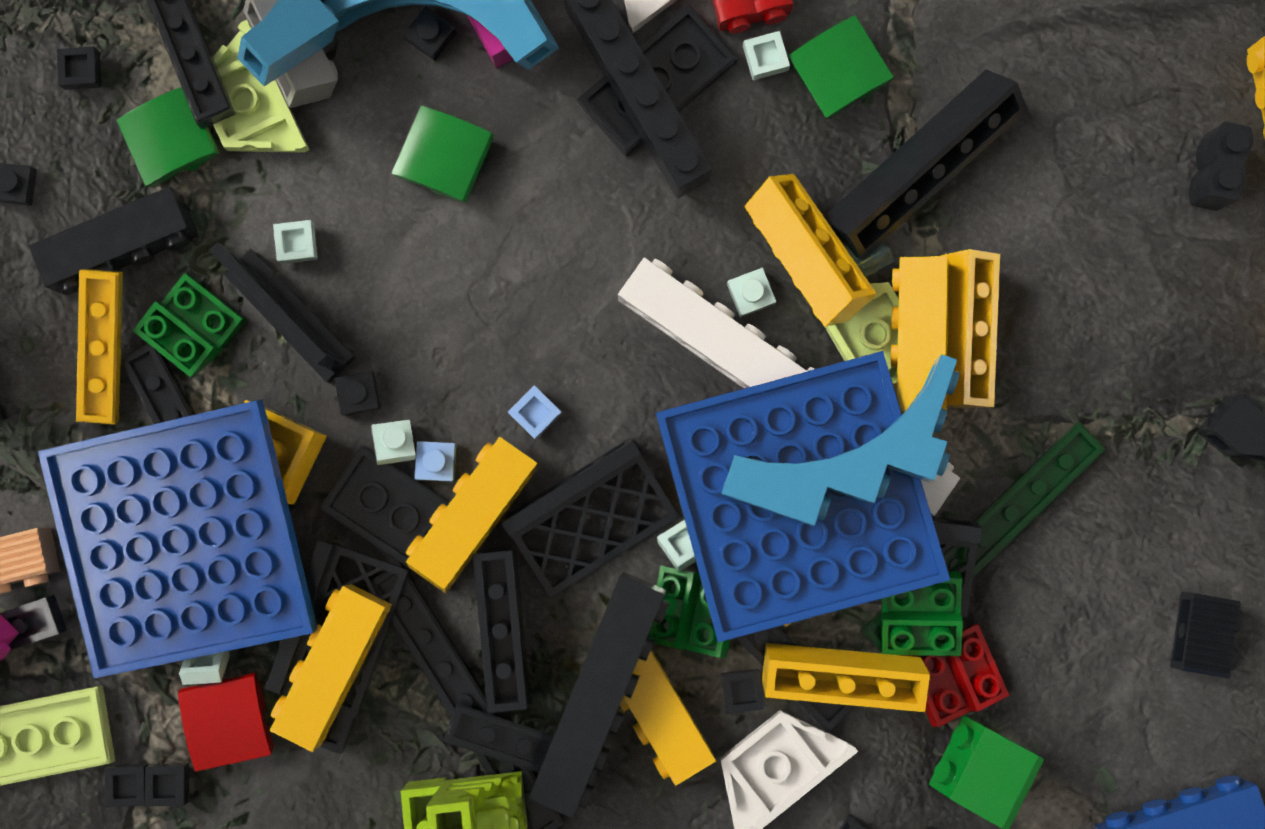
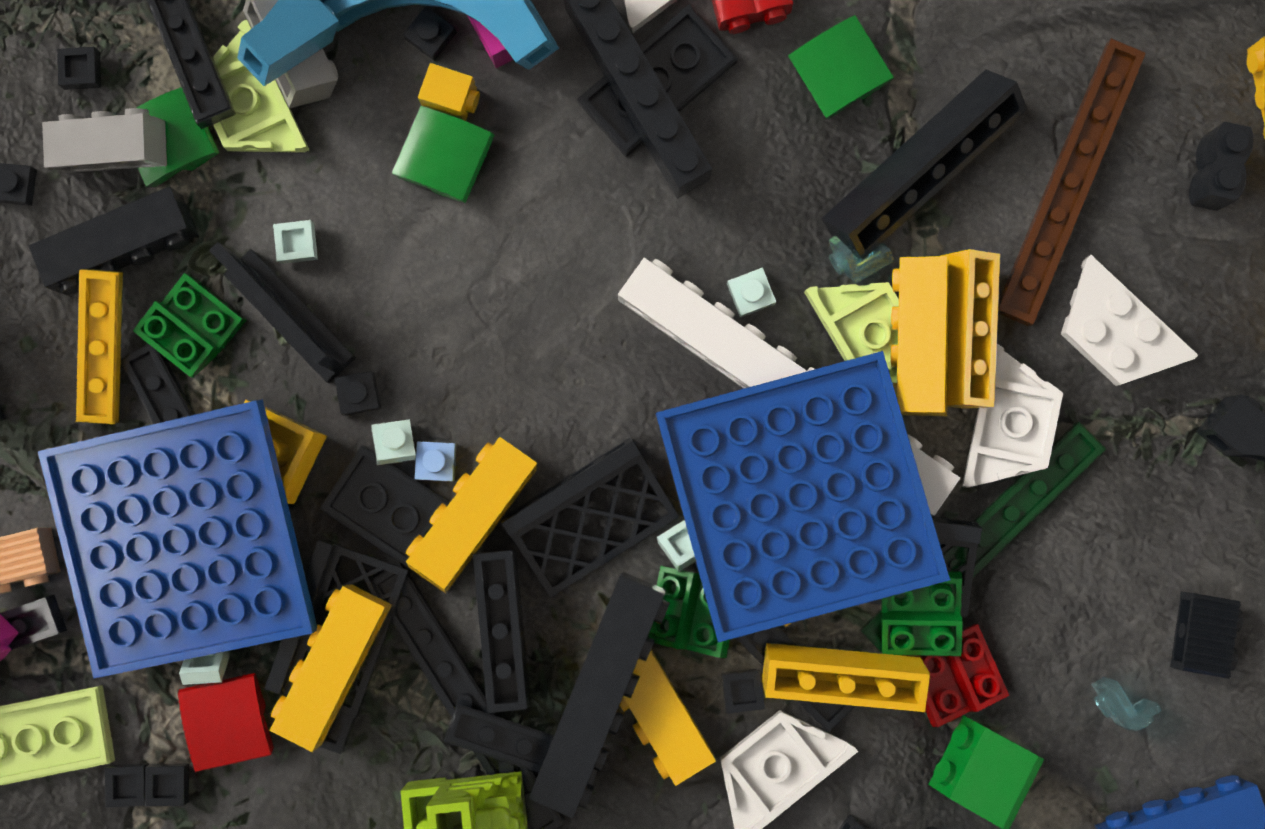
light blue plate [508,385,562,440] -> none
dark azure arch [721,355,960,526] -> none
light aqua plate [743,31,790,80] -> none
yellow brick [744,174,877,327] -> none
none -> light grey brick [42,108,167,173]
none -> yellow brick [418,63,480,121]
none -> white wing [962,344,1063,488]
none -> reddish brown plate [998,38,1146,326]
none -> white wing [1061,255,1198,386]
none -> clear light blue bracket [1091,677,1162,731]

